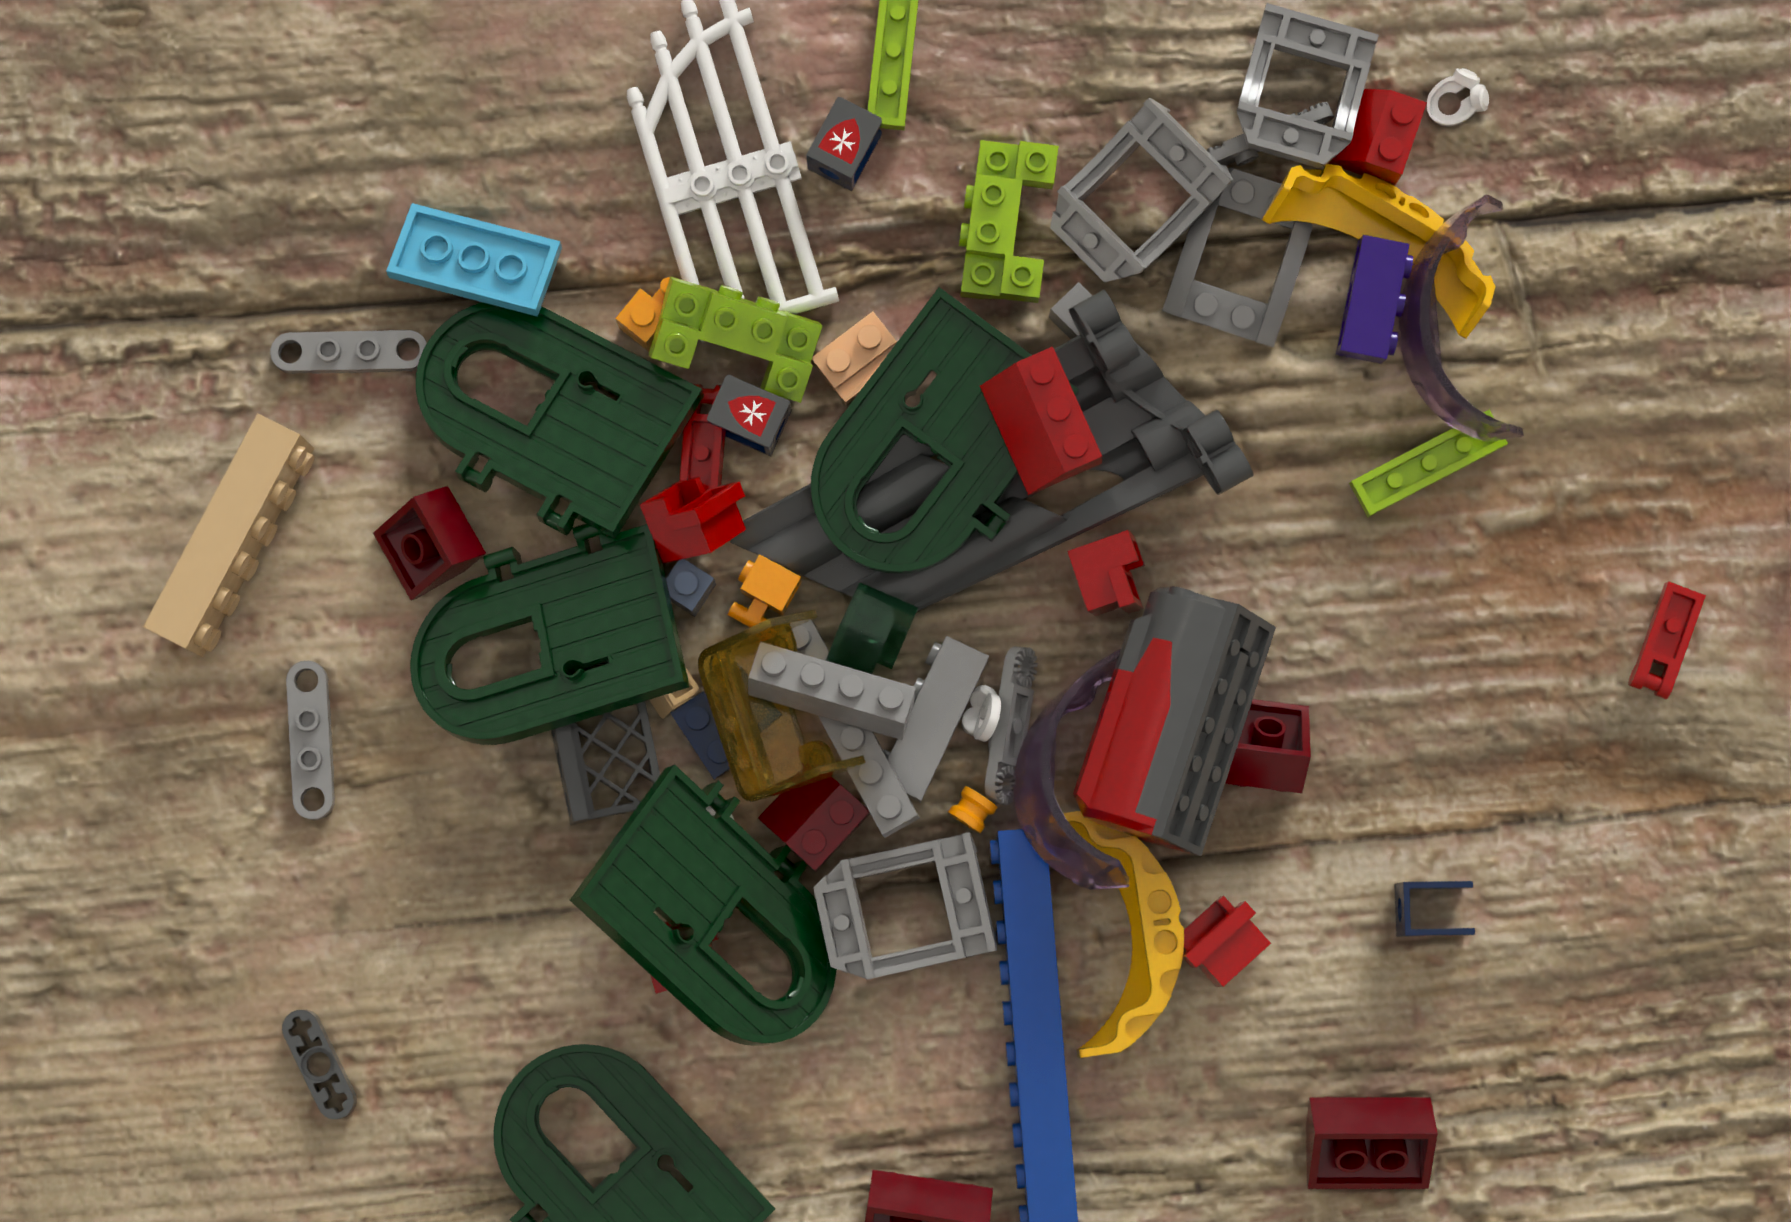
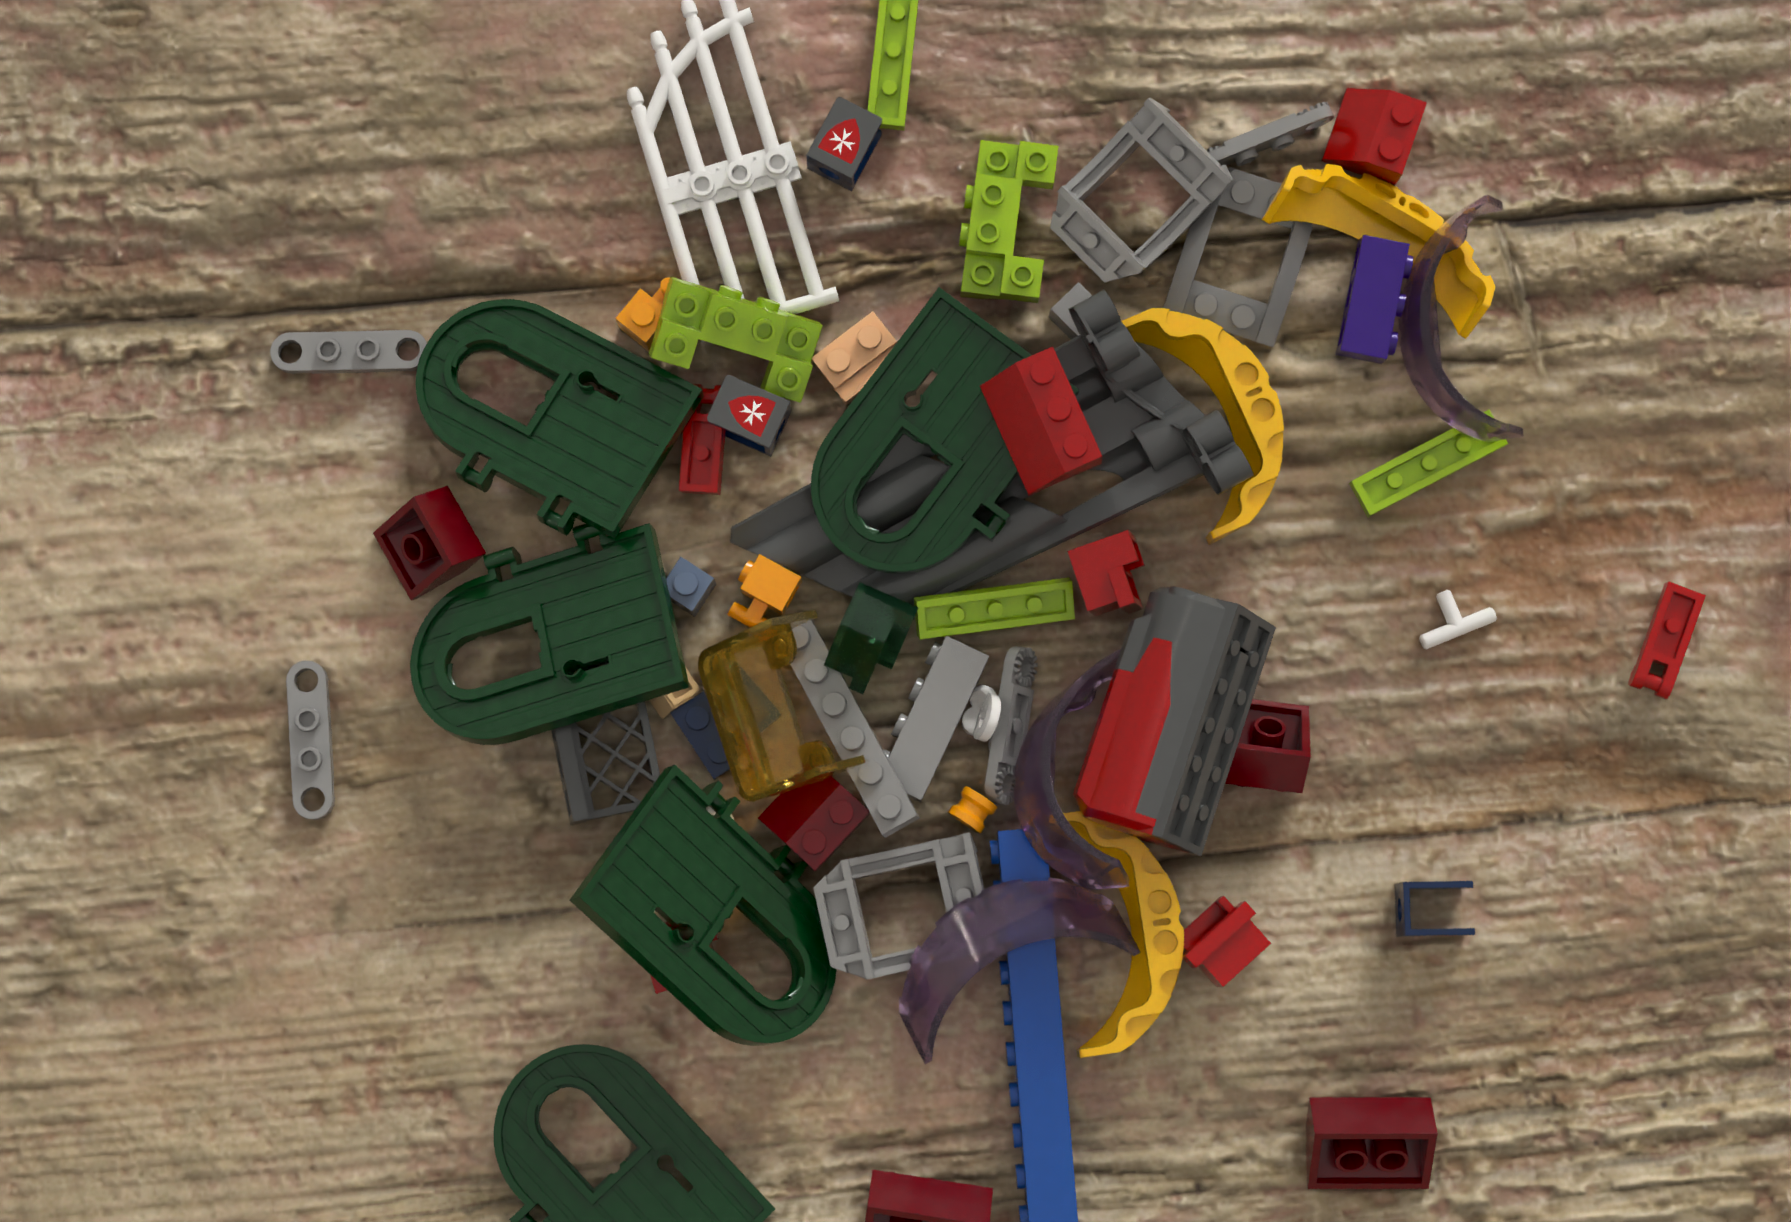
tan brick [143,413,315,657] -> none
dark grey beam [282,1010,357,1119] -> none
medium azure plate [386,203,562,317] -> none
red plate [640,477,746,563] -> none
light grey brick [748,642,916,740] -> none
light grey wedge [1237,3,1379,168] -> none
white piece [1427,68,1489,127] -> none
none -> clear purple windscreen [899,878,1141,1064]
none -> lime plate [914,577,1075,640]
none -> yellow windscreen [1121,308,1284,545]
none -> white piece [1419,590,1497,650]

